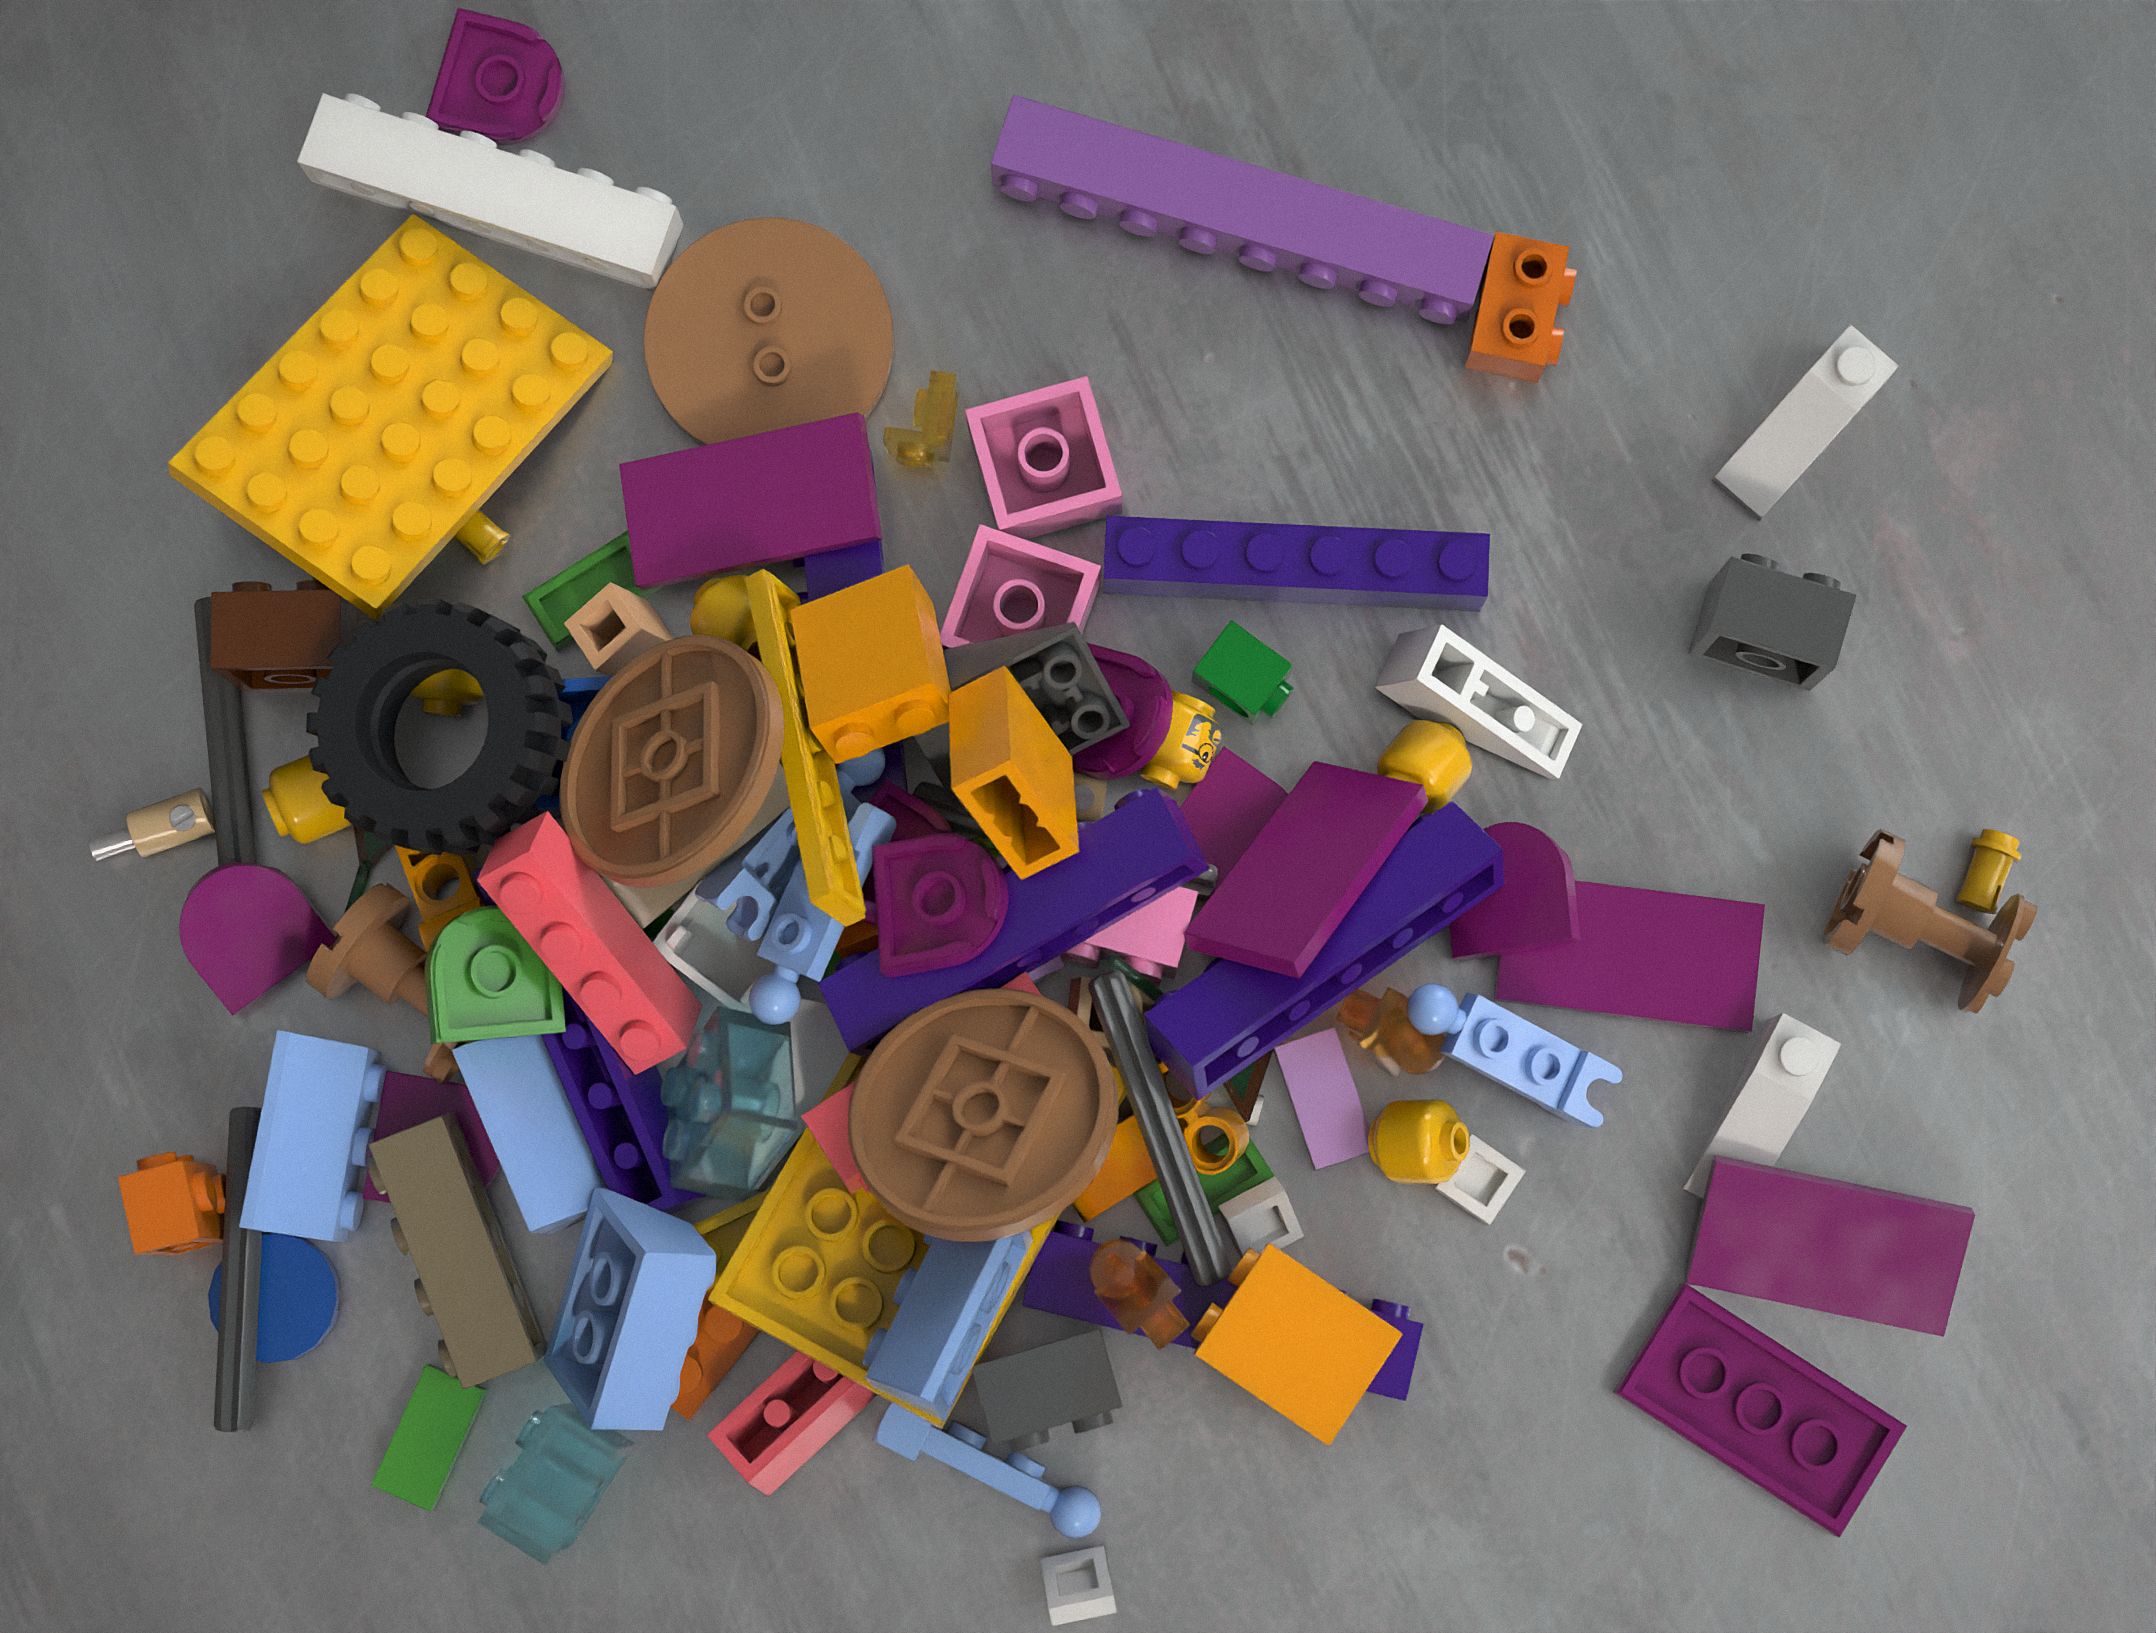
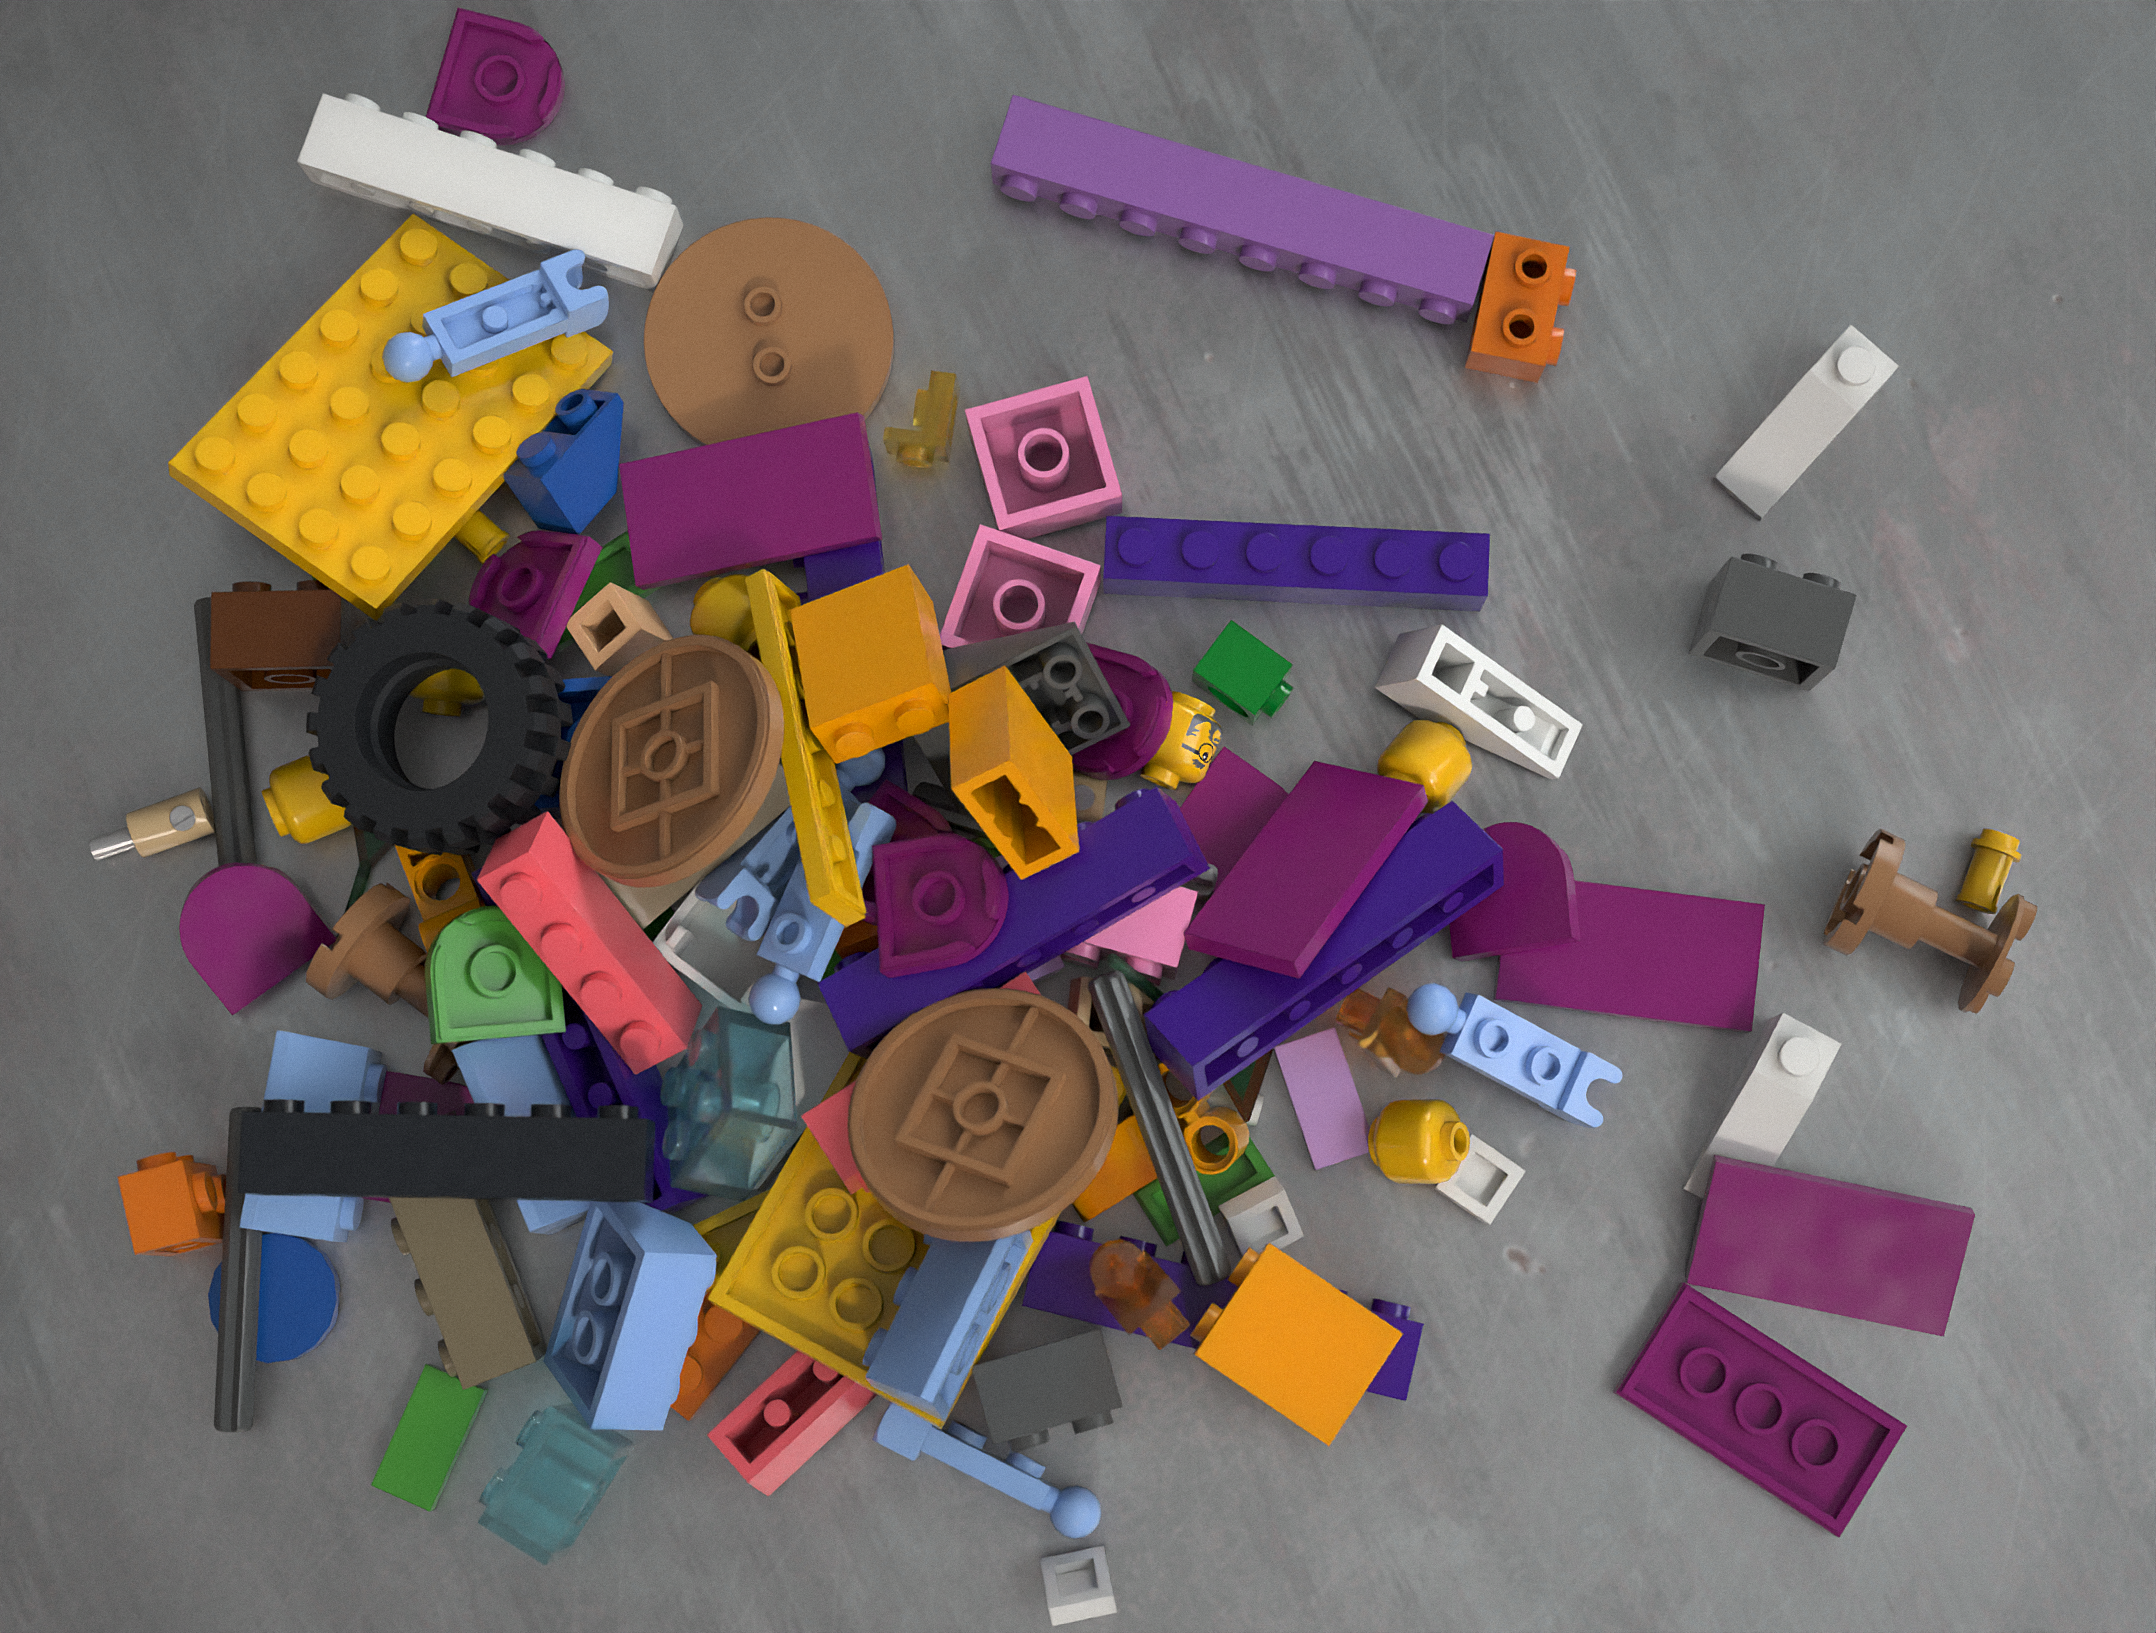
none -> black brick [238,1099,656,1203]
none -> light blue plate [382,249,609,383]
none -> magenta tile [468,530,602,659]
none -> blue slope [503,389,624,535]

